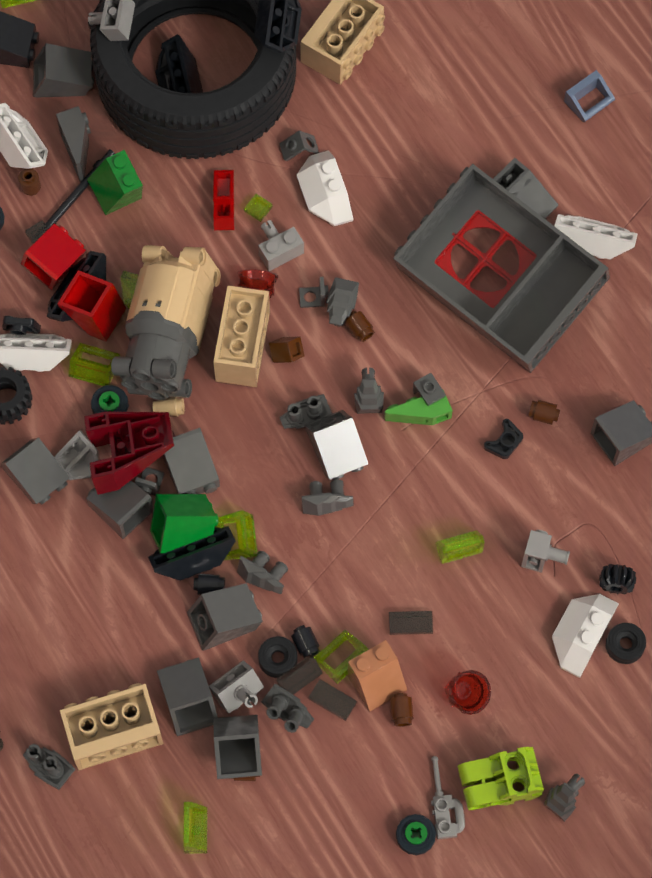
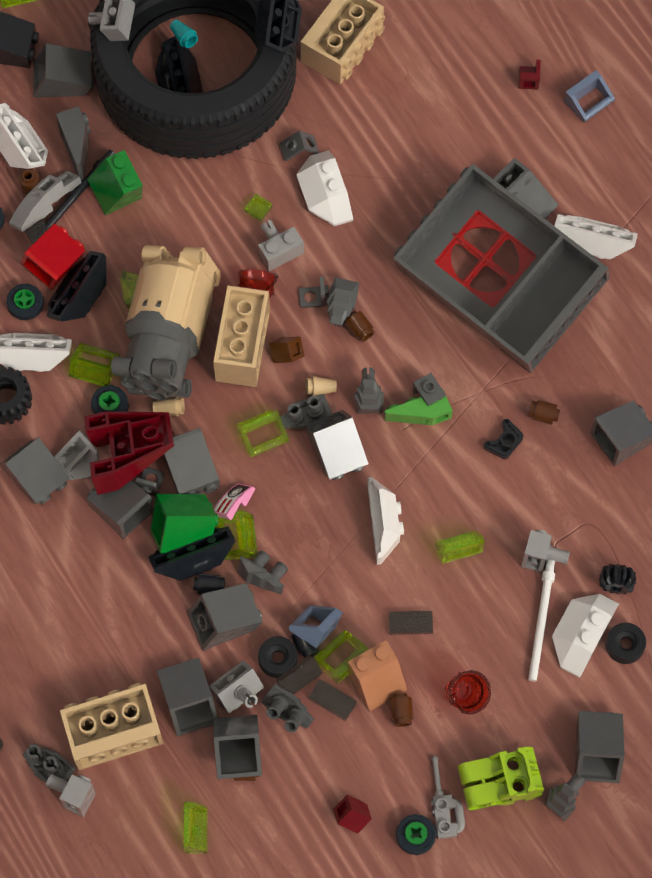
black piece [2,316,41,335] -> none
red slope [58,270,126,342] -> none
red slope [213,170,234,231] -> none
dark grey connector [302,479,354,516] -> none
none -> black wheel [6,284,44,321]
none -> light grey slope [9,170,82,232]
none -> light grey brick [46,773,96,817]
none -> teal cone [170,19,198,48]
none -> slope [213,483,255,520]
none -> clear neon green tile [235,409,289,457]
none -> sand blue tile [289,605,343,648]
none -> tan cone [305,376,337,396]
none -> dark red panel [333,795,372,833]
none -> white wedge [367,477,404,565]
none -> dark red panel [519,59,541,90]
none -> white bar [528,559,555,682]
none -> dark grey slope [575,711,625,783]

